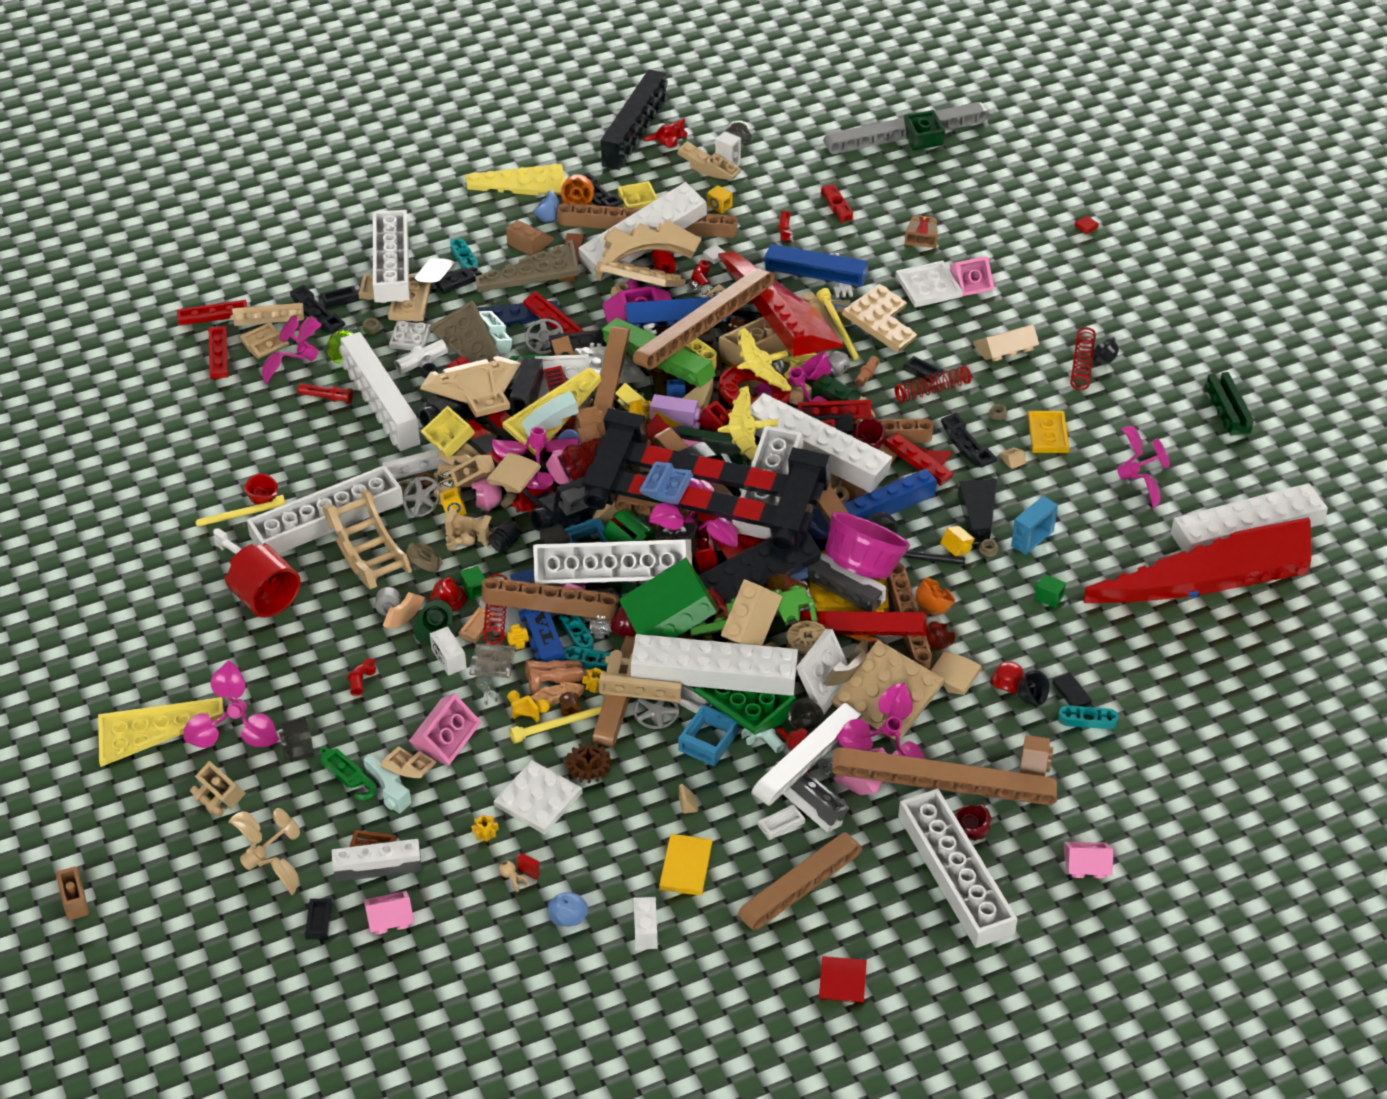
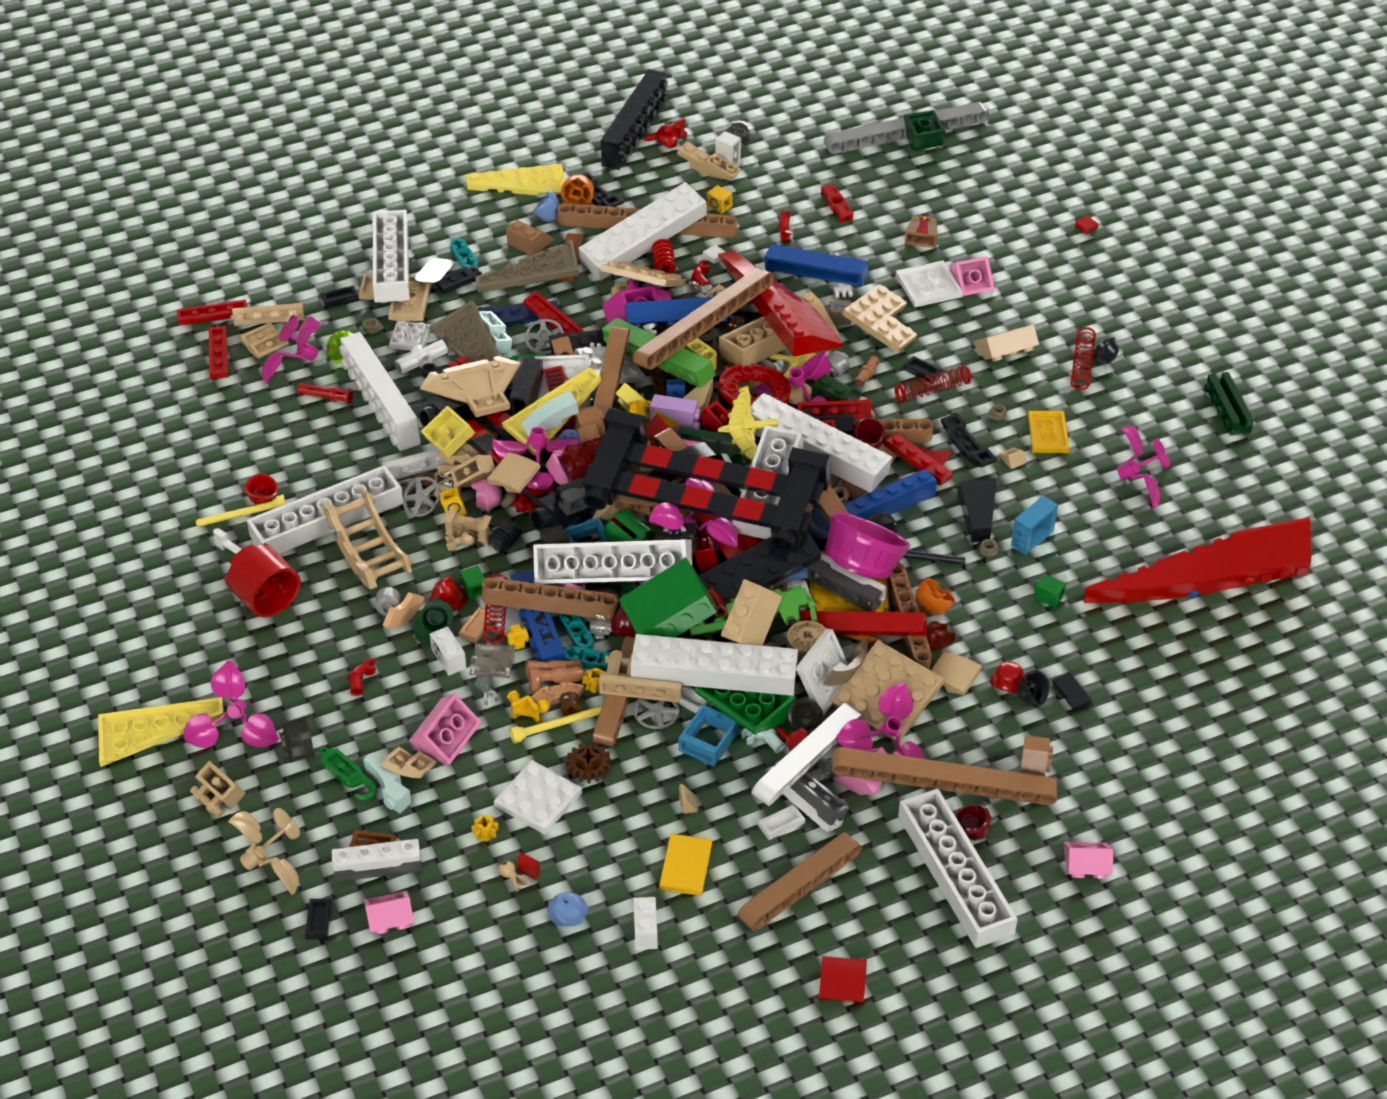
medium nougat brick [56,866,89,920] -> none
black slope [290,284,345,333] -> none
dark tan tile [406,543,443,572] -> none
tan arch [594,219,701,280] -> none
light yellow piece [618,181,658,209] -> none
medium blue slope [639,462,694,505] -> none
light yellow bar [737,328,791,392] -> none
clear orange slope [767,573,808,592] -> none
light yellow piece [816,288,859,361] -> none
yellow brick [940,526,975,556] -> none
teal beam [1058,705,1119,729] -> none
white brick [1171,483,1328,553] -> none

